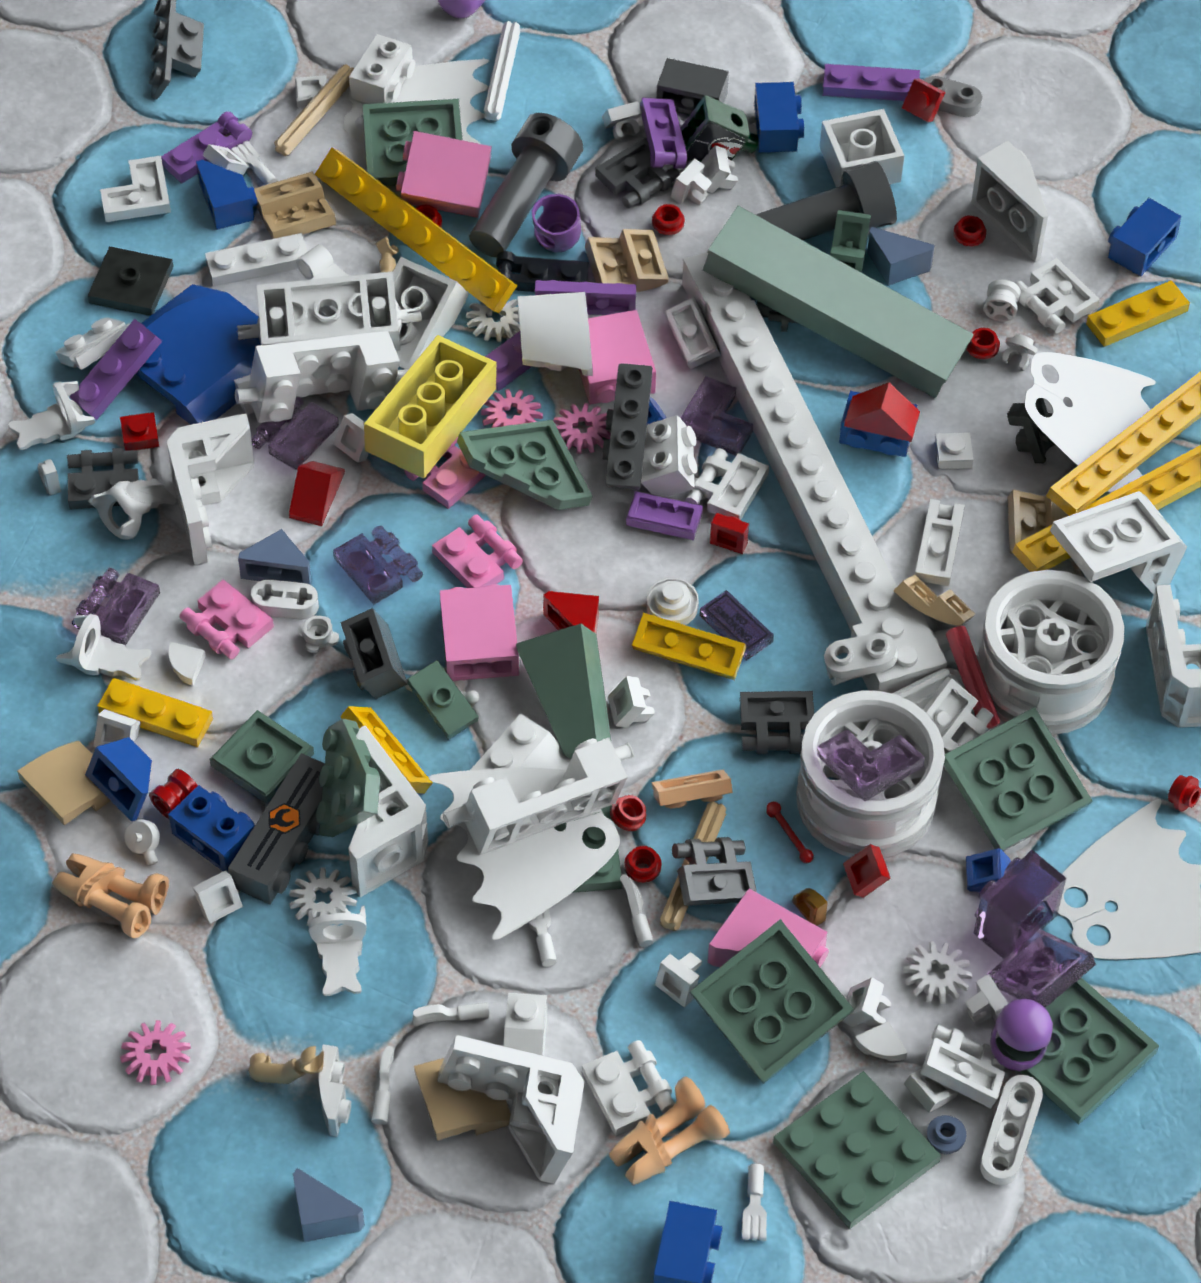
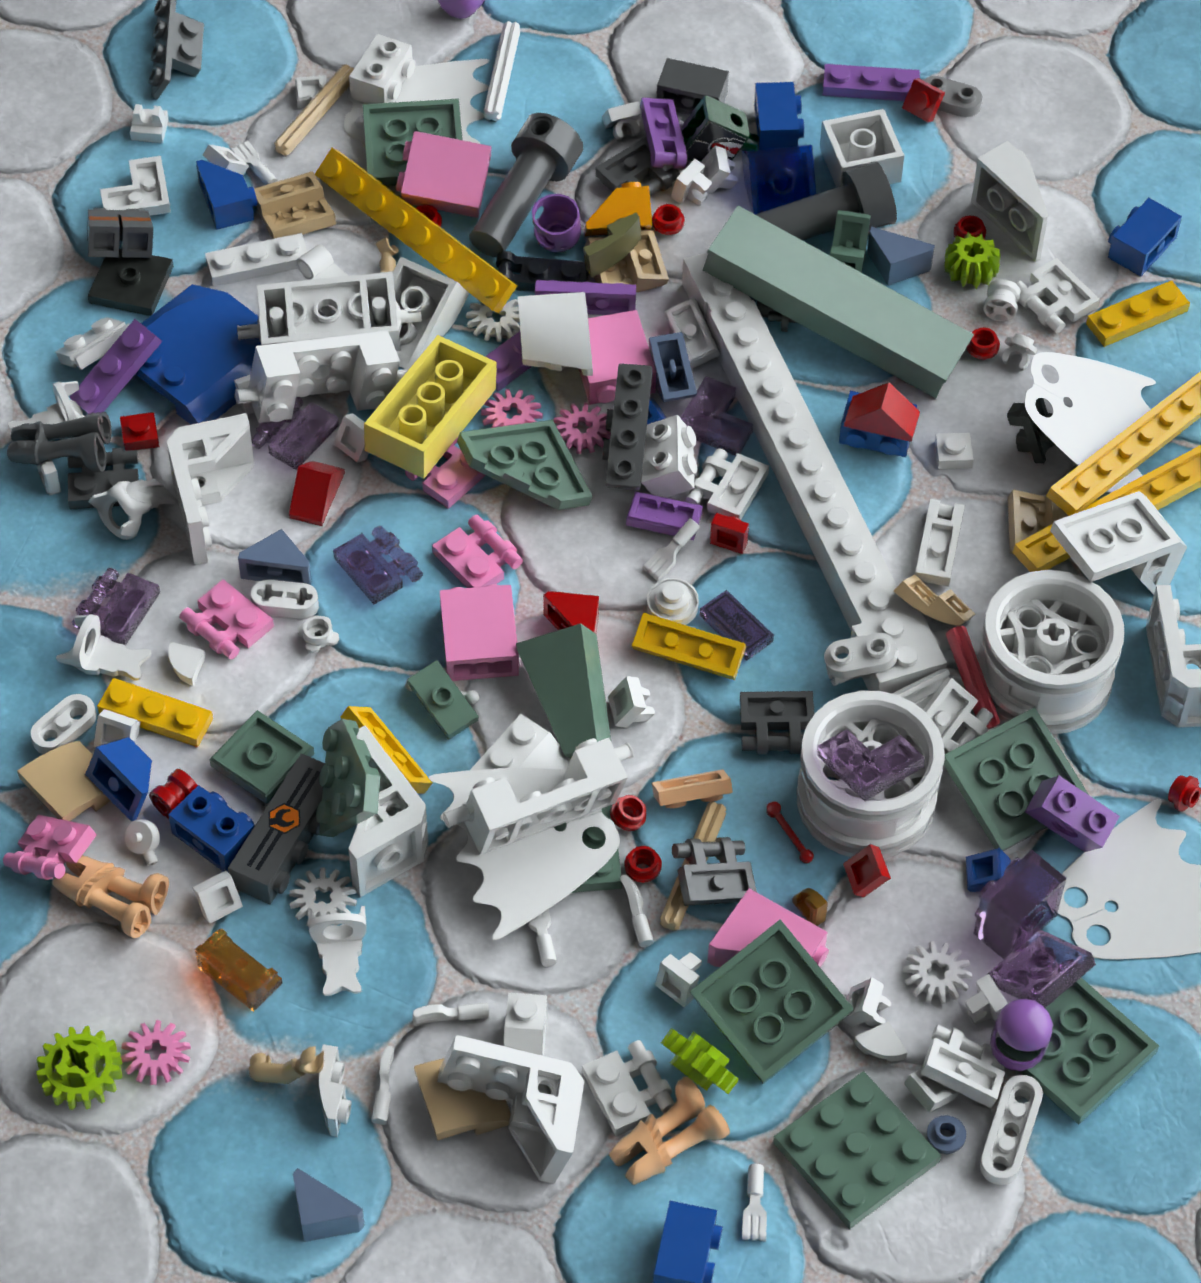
medium lavender plate [161,111,252,184] -> none
dark grey brick [340,608,408,699] -> none
none -> bright pink plate [3,815,97,880]
none -> dark grey piece [7,412,112,472]
none -> white plate [31,694,96,754]
none -> lime gear [36,1026,123,1110]
none -> dark grey hips [87,208,153,258]
none -> white tile [130,104,169,143]
none -> clear orange hinge [195,928,283,1012]
none -> olive slope [583,213,641,278]
none -> light orange slope [584,182,652,236]
none -> white piece [642,518,700,581]
none -> sand blue slope [648,332,697,402]
none -> lime gear [660,1028,740,1094]
none -> clear blue slope [742,143,816,214]
none -> lime gear [944,232,1001,289]
none -> medium lavender brick [1025,776,1120,852]

